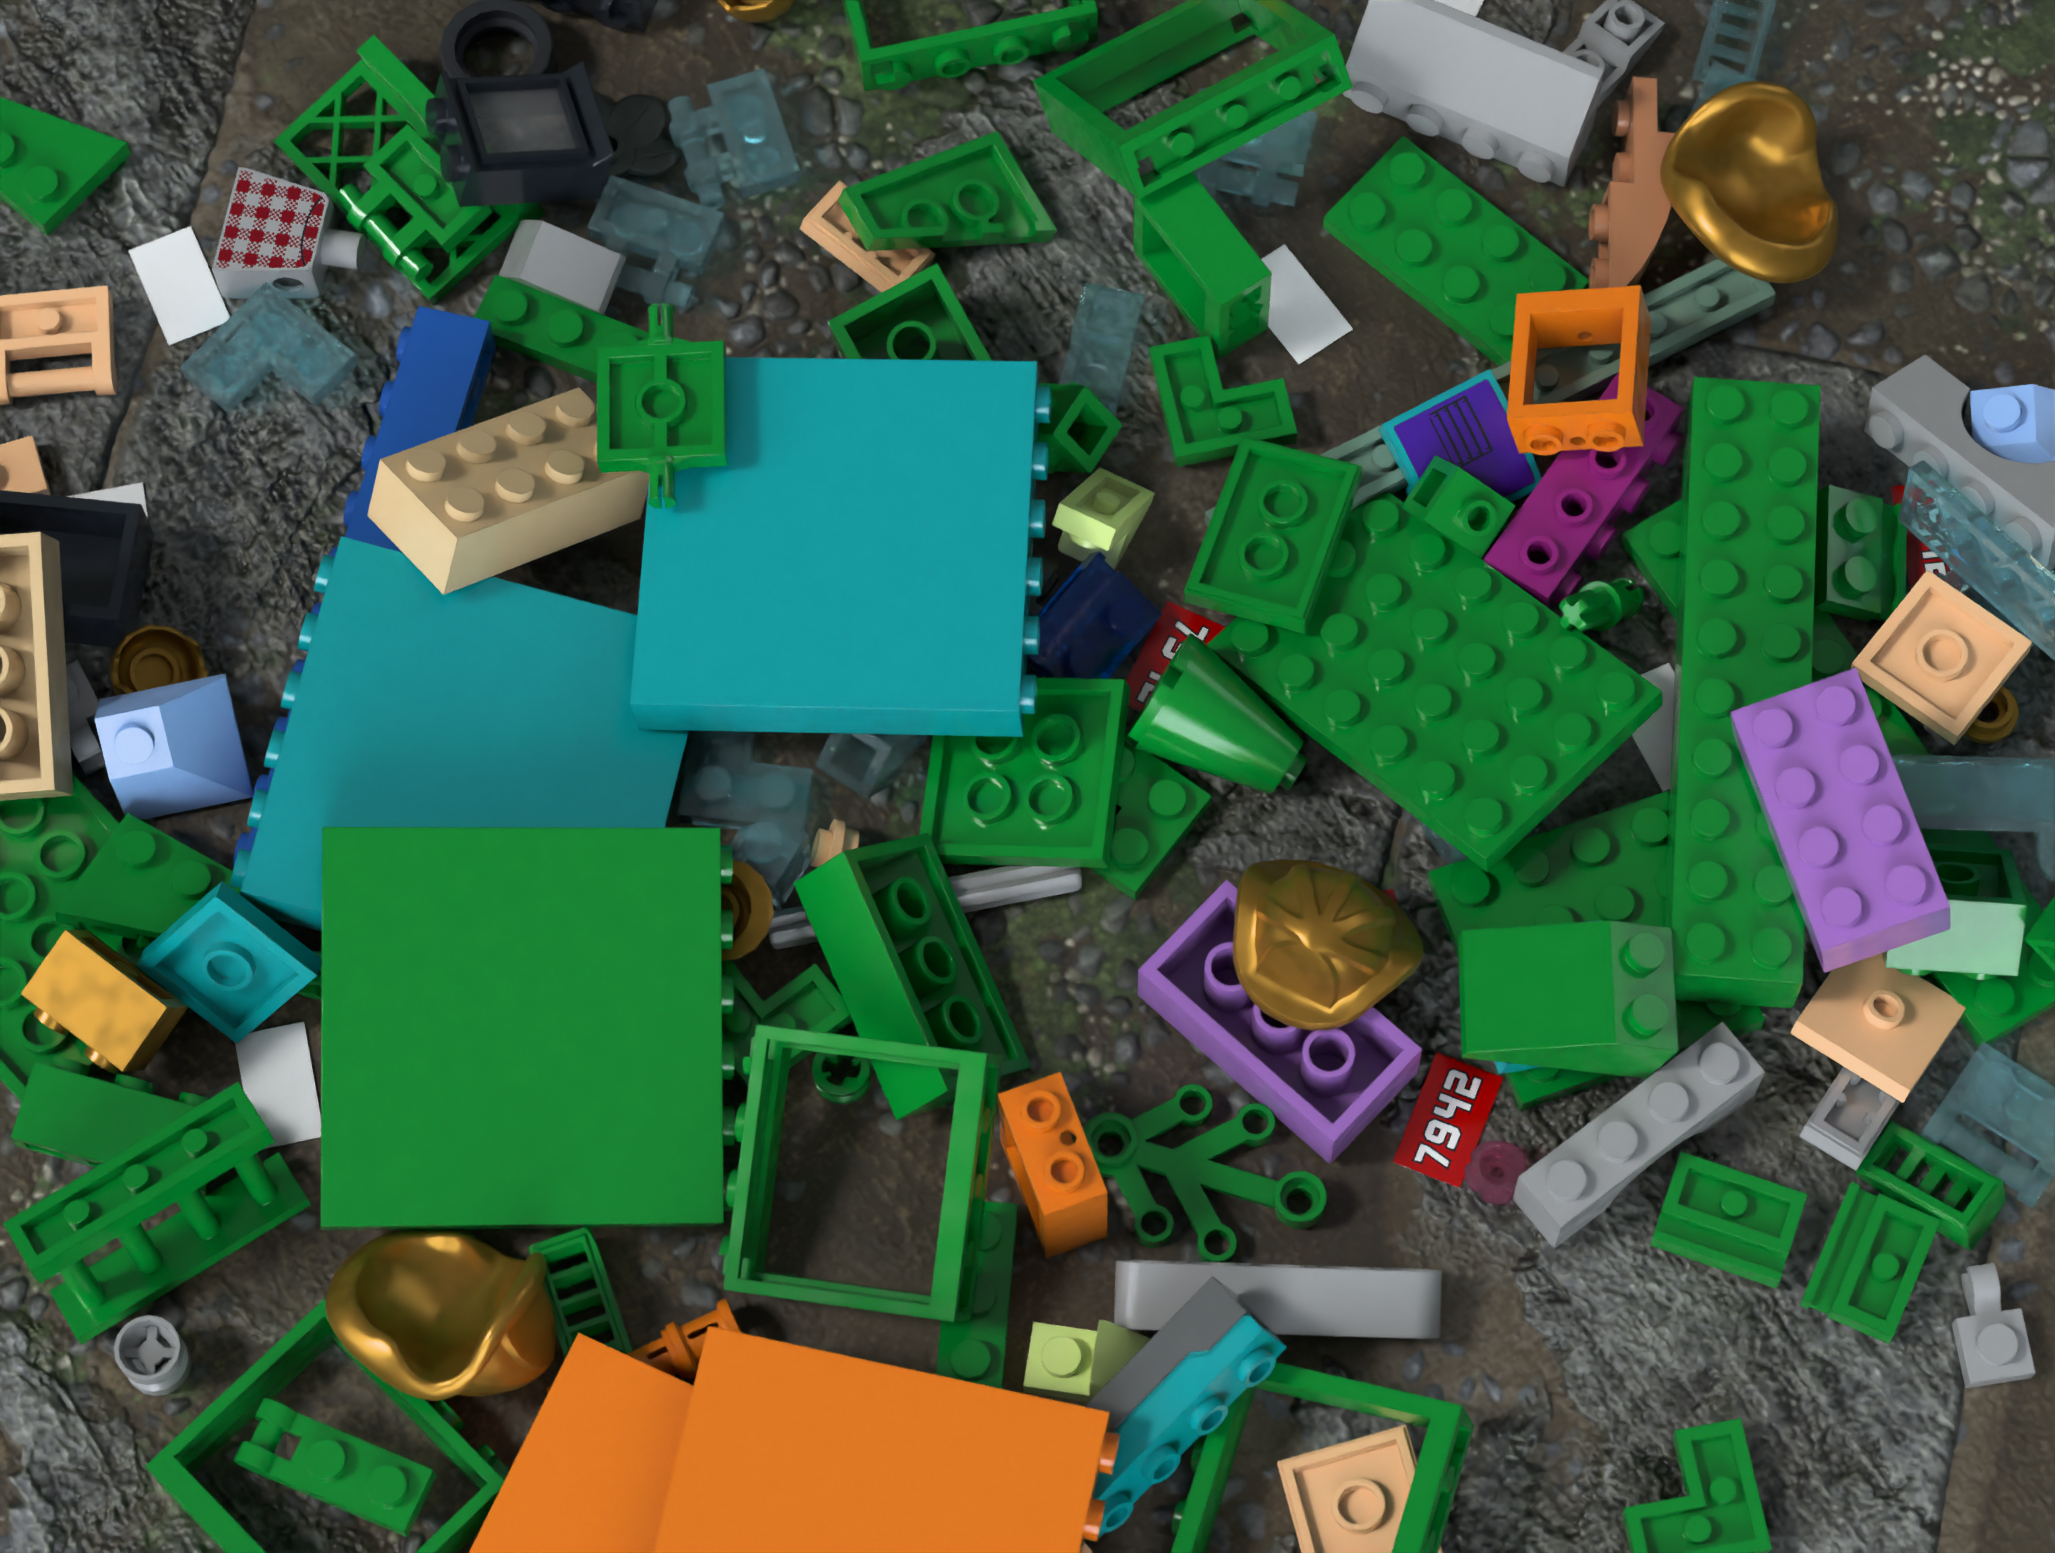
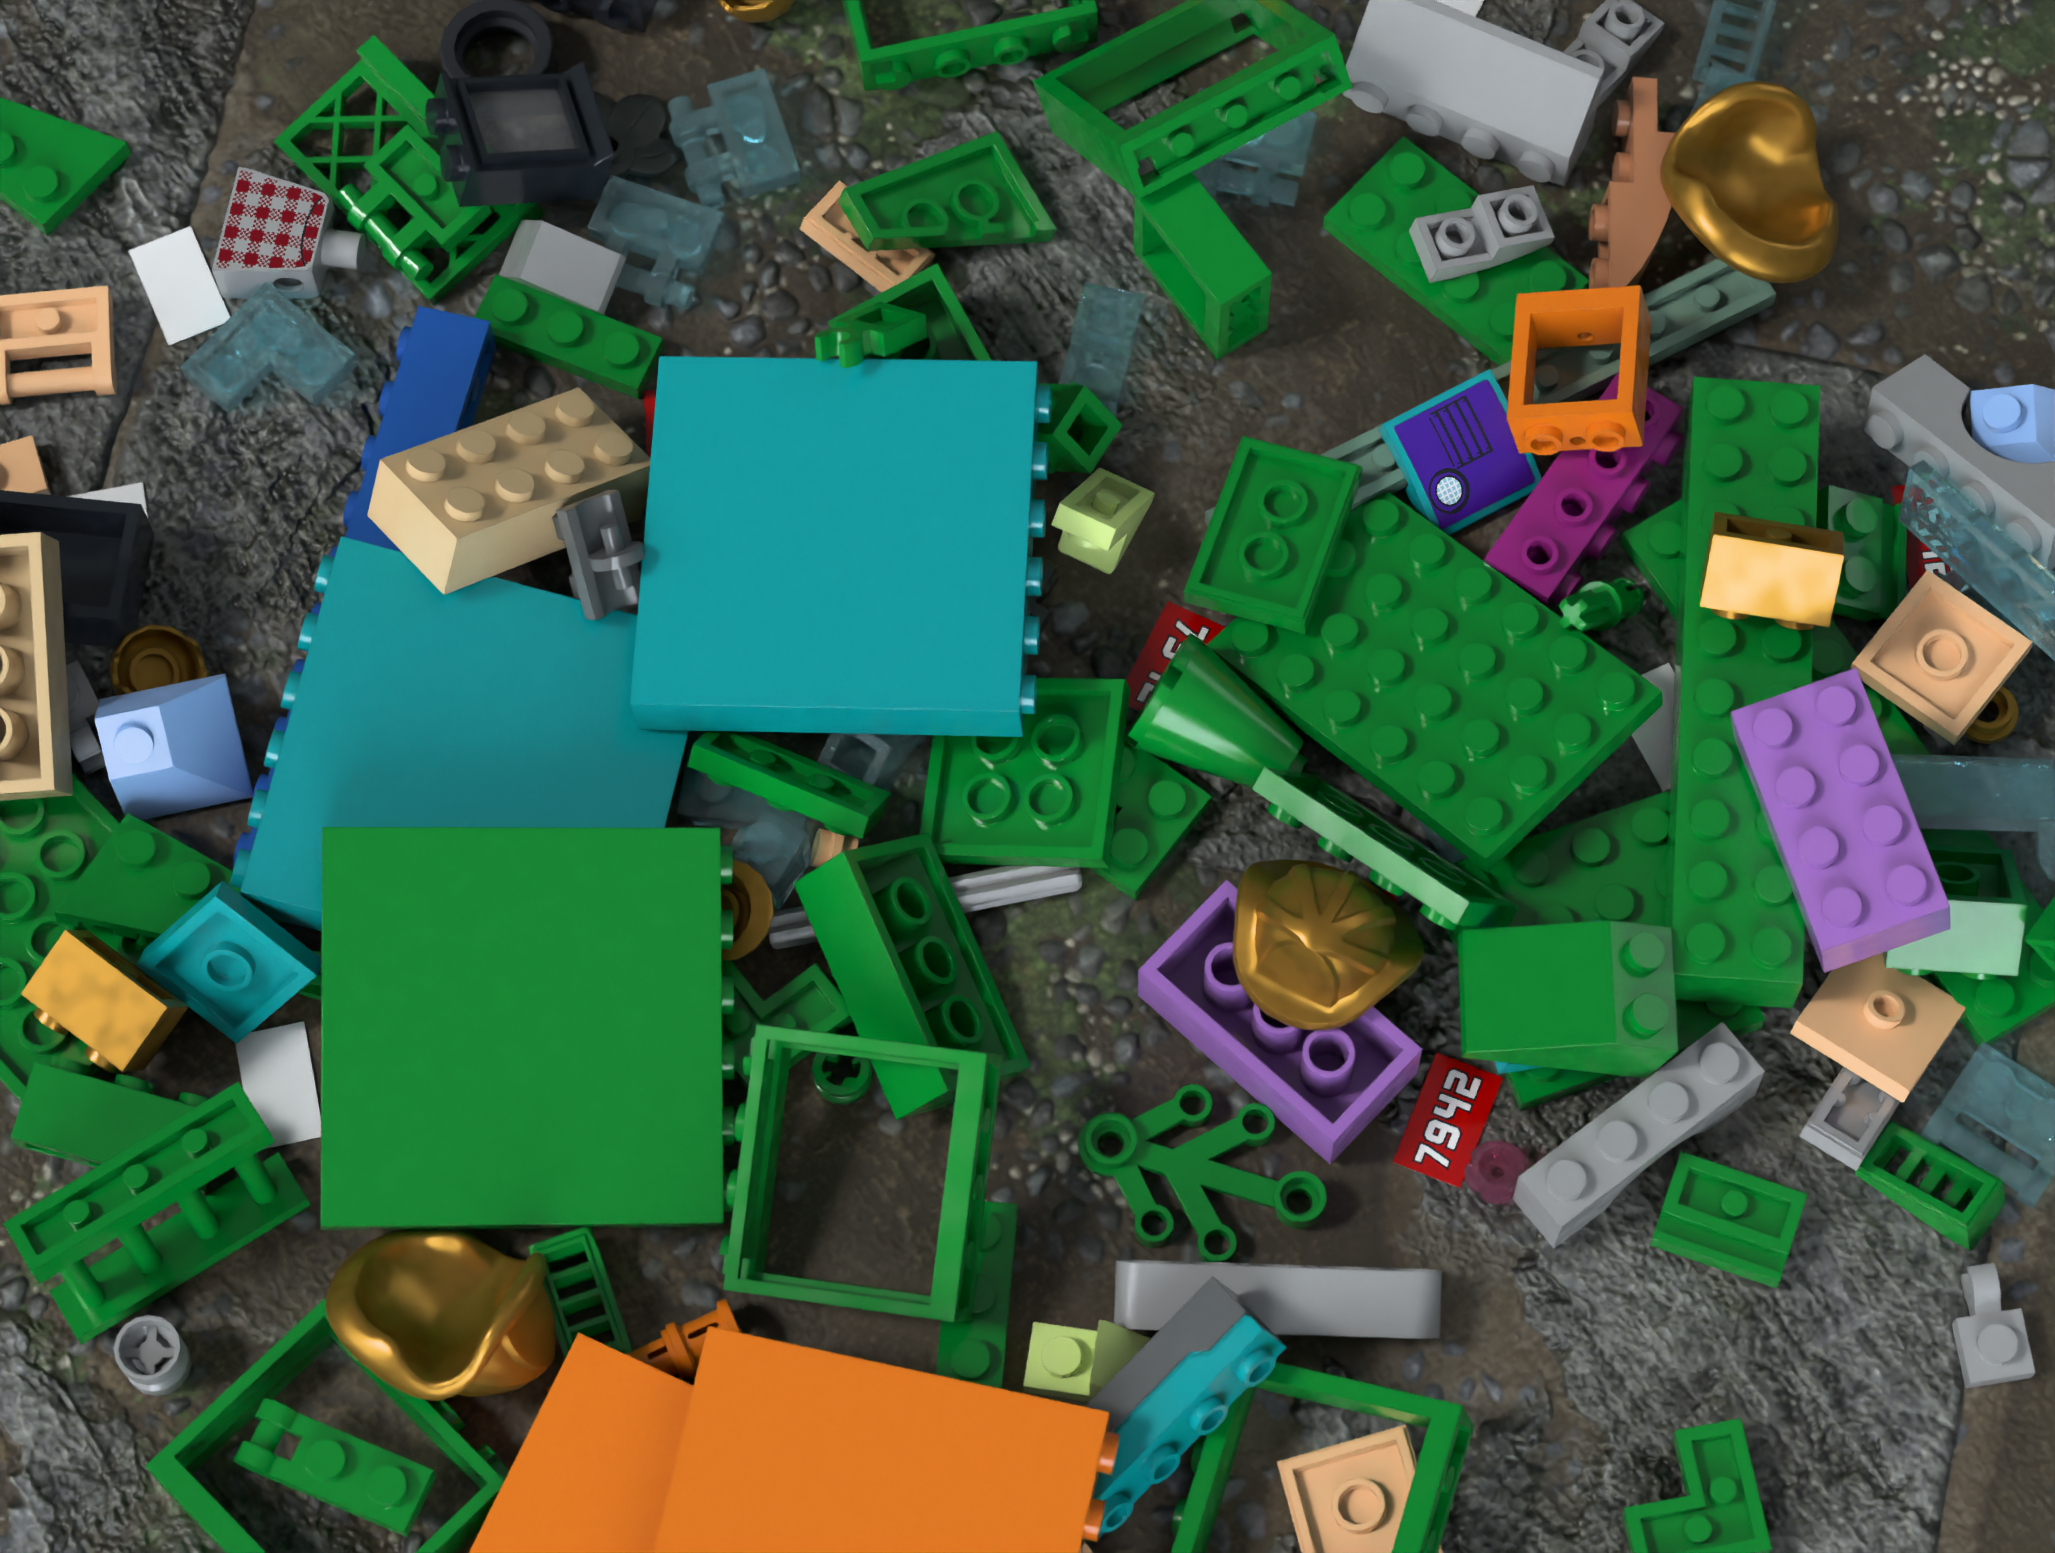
green plate [597,303,728,509] -> none
orange window [998,1072,1108,1259] -> none
clear blue plate [1027,551,1163,679] -> none
green plate [1149,335,1298,468] -> none
white sticker [1261,244,1353,364] -> none
green brick [1401,455,1516,558] -> none
green plate [1799,1182,1941,1344] -> none
none -> dark grey hips [552,489,646,620]
none -> green plate [688,731,891,839]
none -> green plate [815,301,927,368]
none -> green plate [1252,767,1519,930]
none -> light grey slope [1409,185,1555,283]
none -> brick [1700,511,1844,630]

